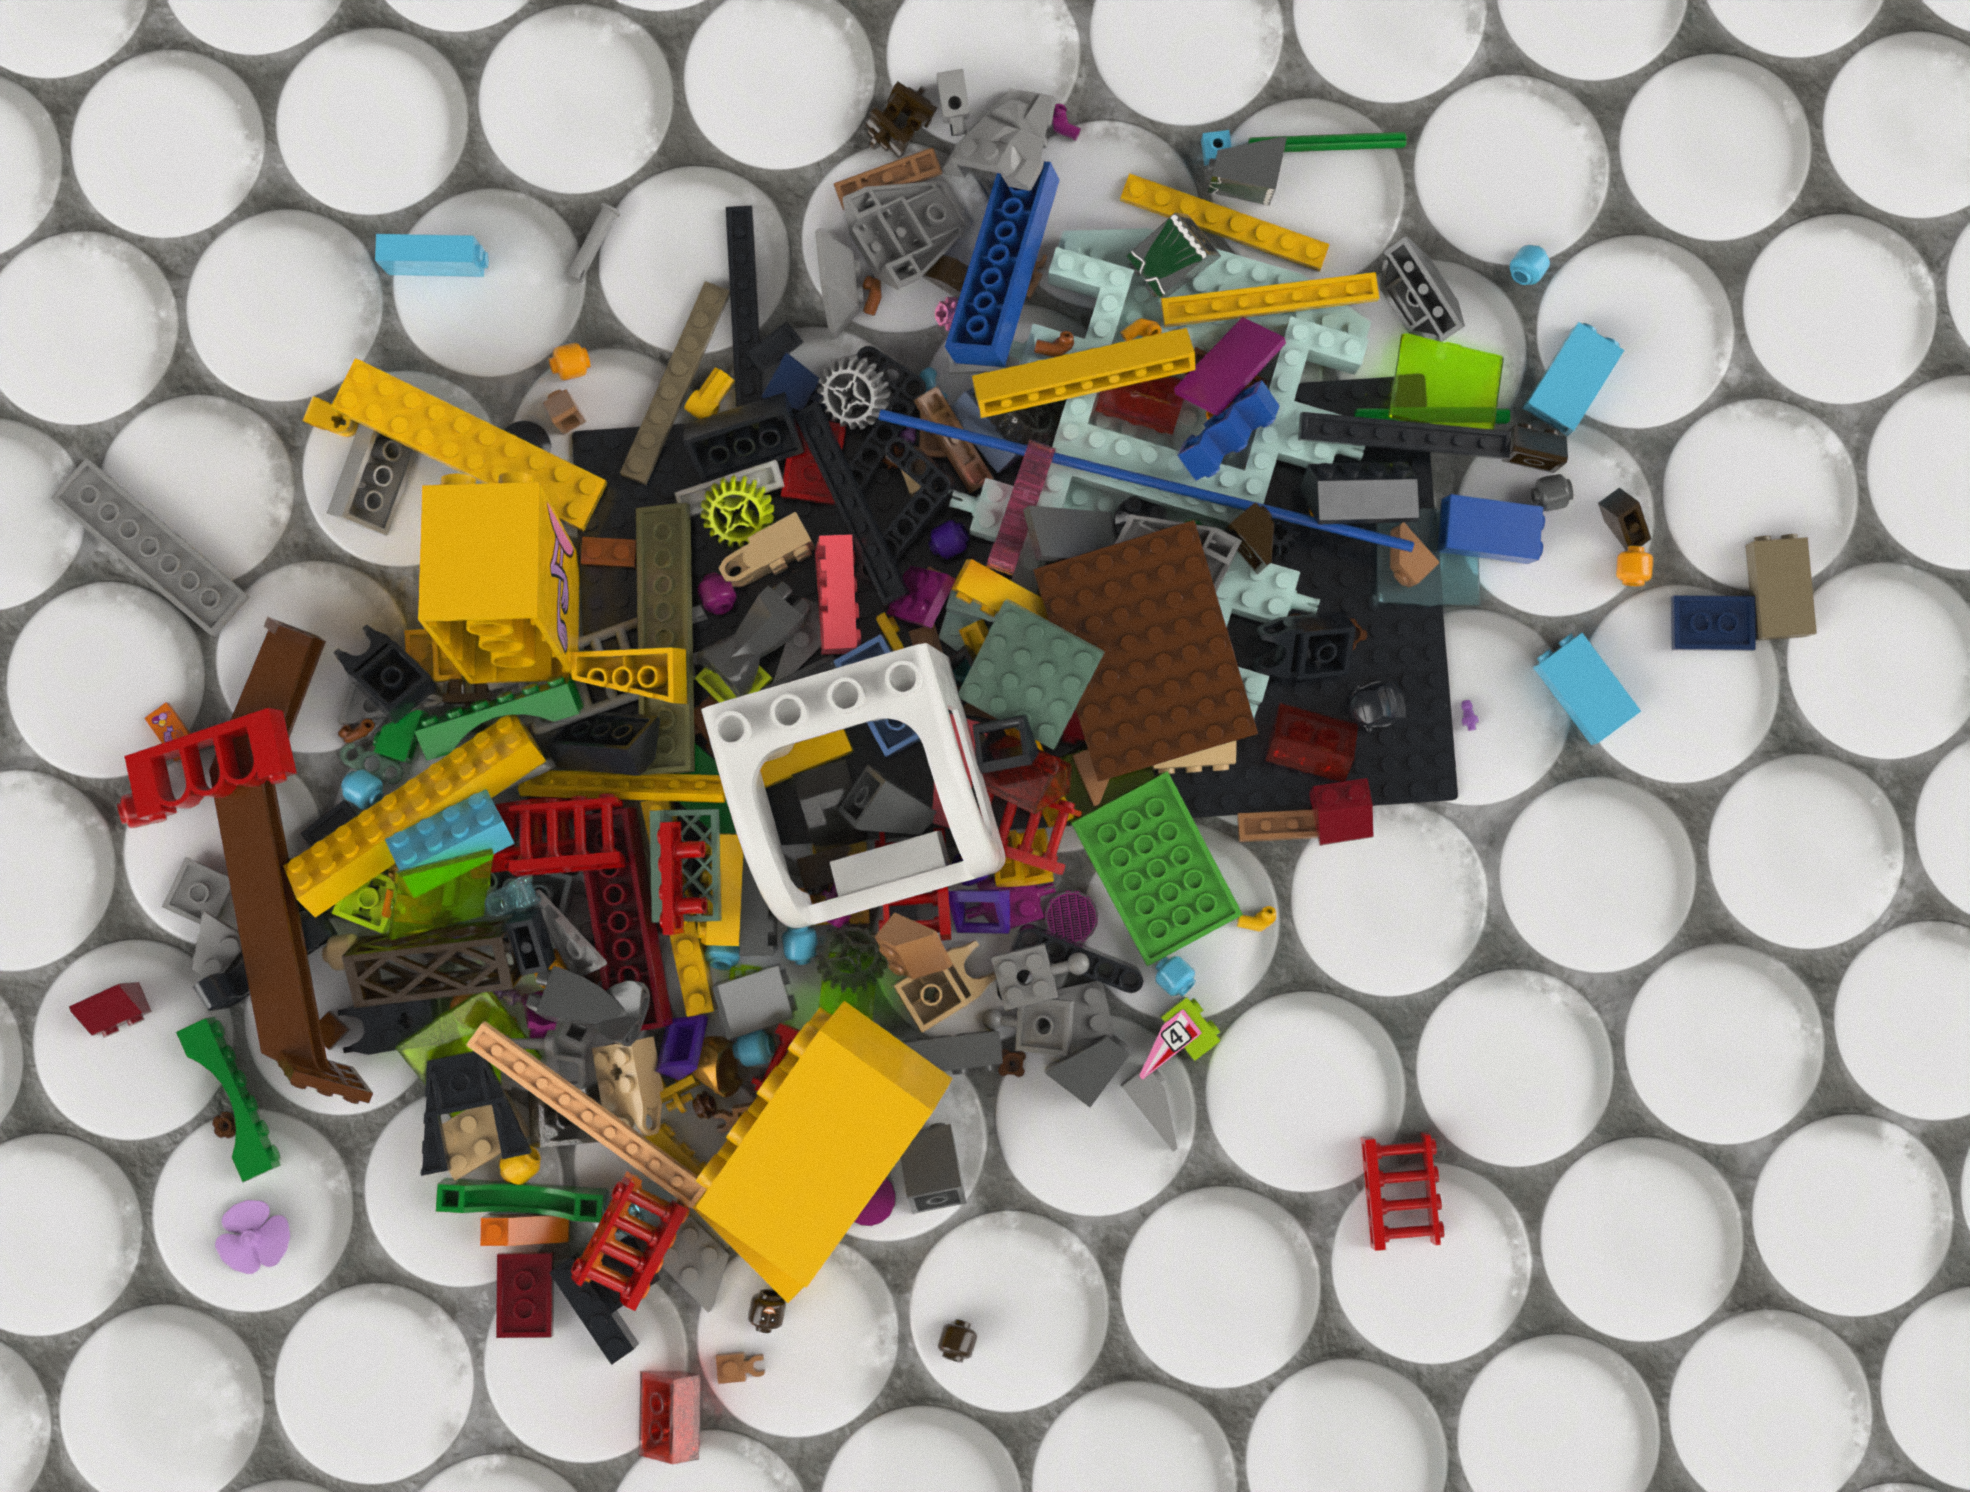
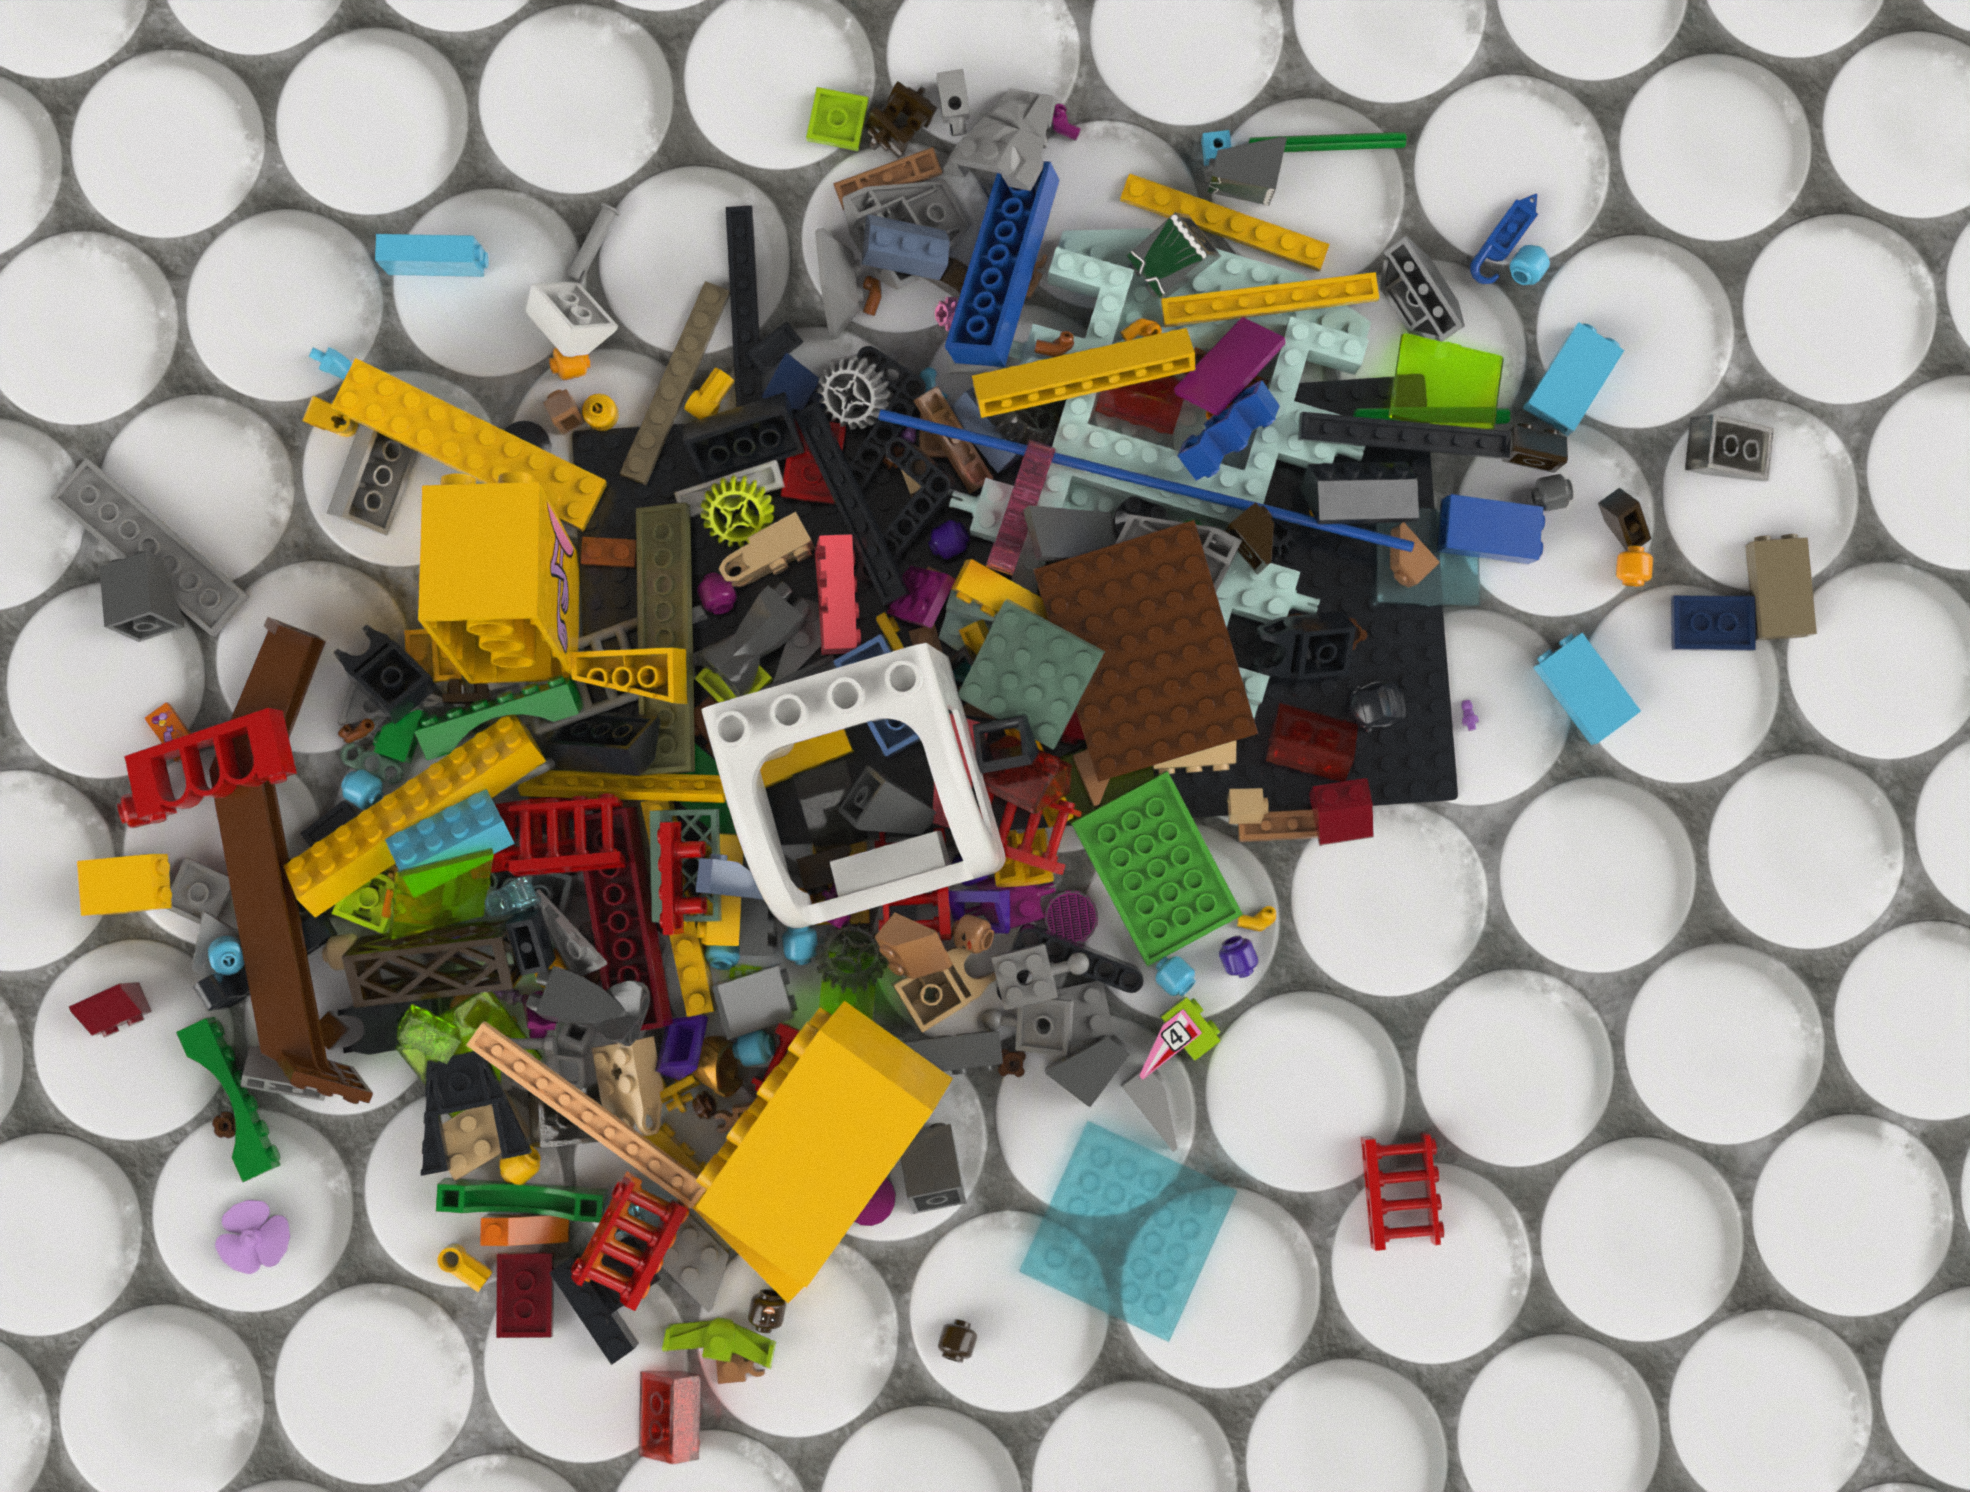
none -> yellow slope [77,854,172,916]
none -> dark grey slope [99,551,185,642]
none -> medium azure head [208,936,244,975]
none -> light grey slope [241,1045,325,1101]
none -> medium azure bar [309,347,352,380]
none -> clear neon green brick [397,1004,461,1064]
none -> yellow piece [437,1243,493,1292]
none -> white slope [525,282,618,357]
none -> yellow head [582,393,619,431]
none -> lime plate [662,1317,776,1370]
none -> sand blue slope [696,854,764,900]
none -> lime plate [806,87,869,151]
none -> sand blue slope [861,214,950,280]
none -> medium nougat head [951,914,994,954]
none -> clear light blue plate [1019,1120,1237,1342]
none -> dark purple head [1219,935,1259,978]
none -> tan brick [1227,788,1268,824]
none -> blue plate [1470,193,1538,284]
none -> clear smoke slope [1685,414,1774,481]

